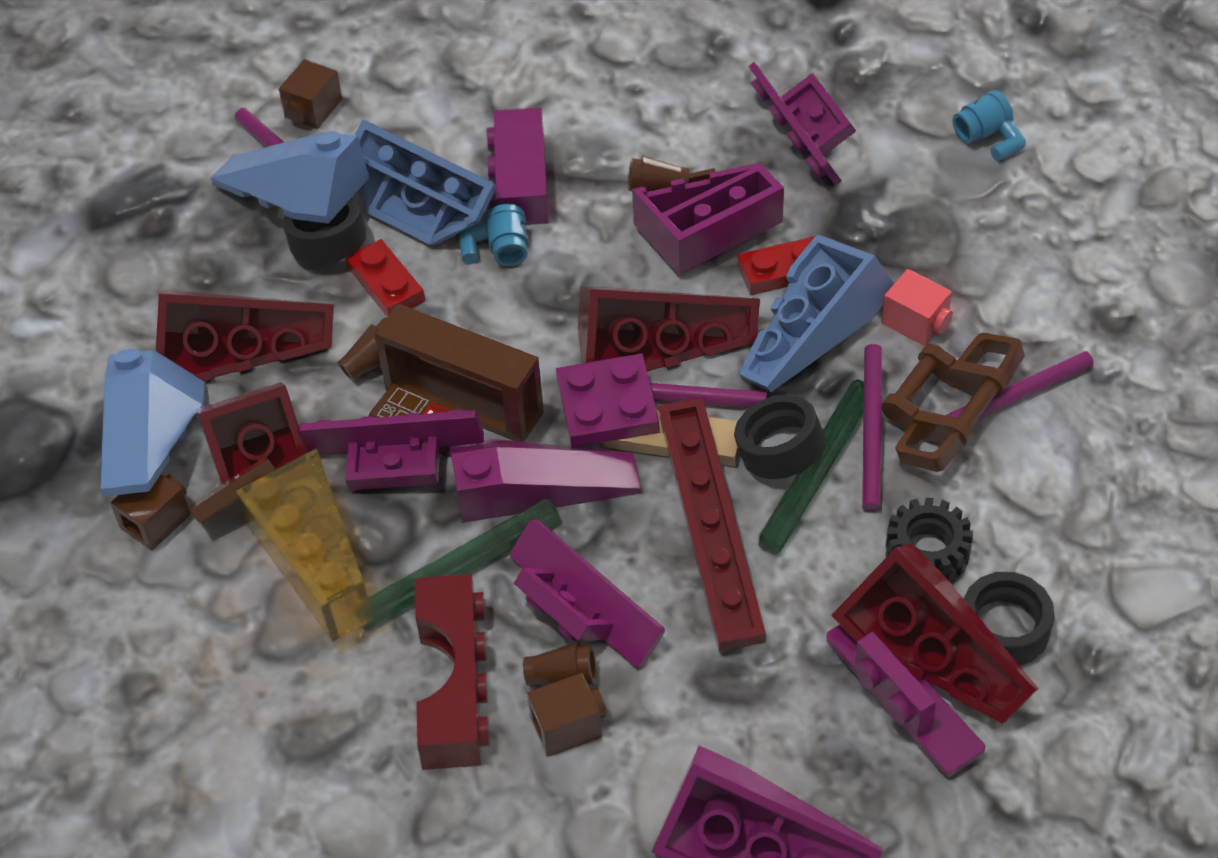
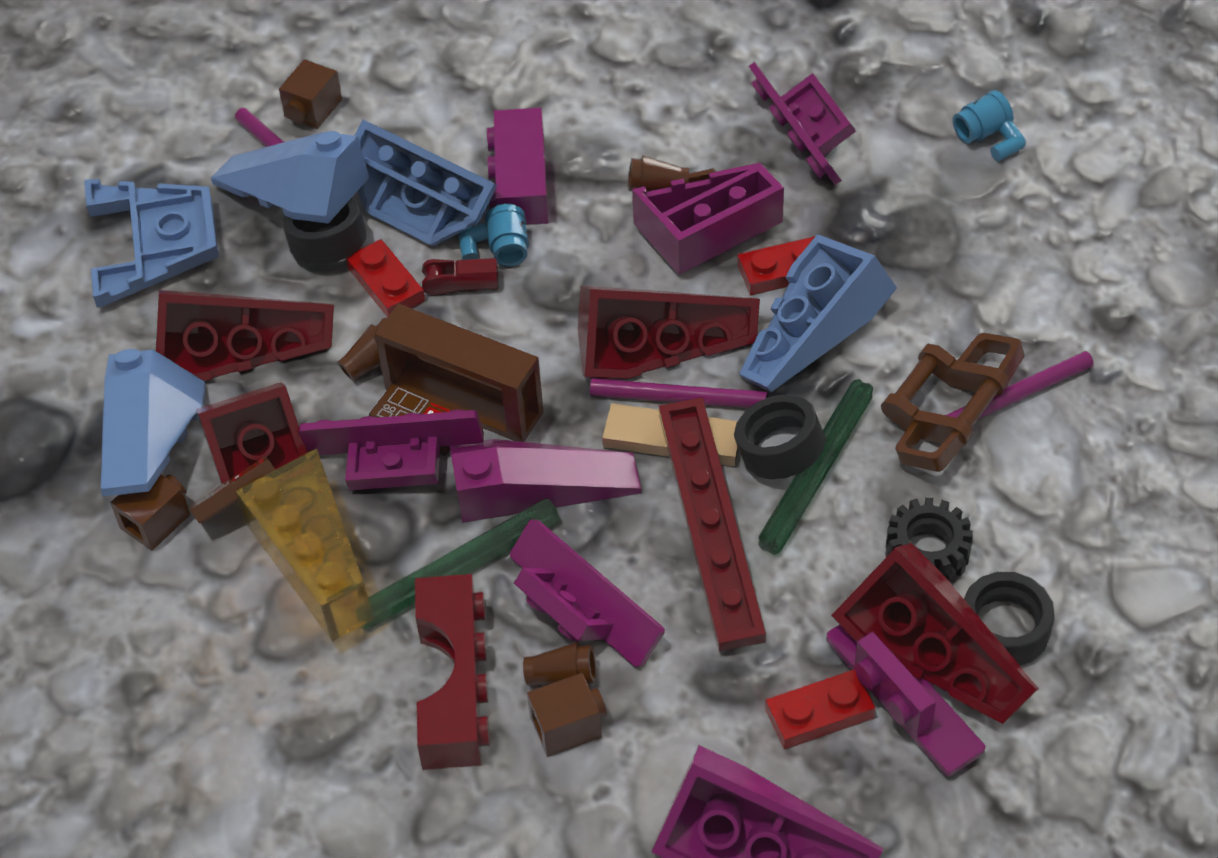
magenta plate [555,354,660,448] -> none
magenta bar [862,344,882,512] -> none
coral brick [882,269,953,346] -> none
none -> medium blue wing [84,179,219,308]
none -> dark red bar [422,258,499,296]
none -> red plate [765,669,876,749]

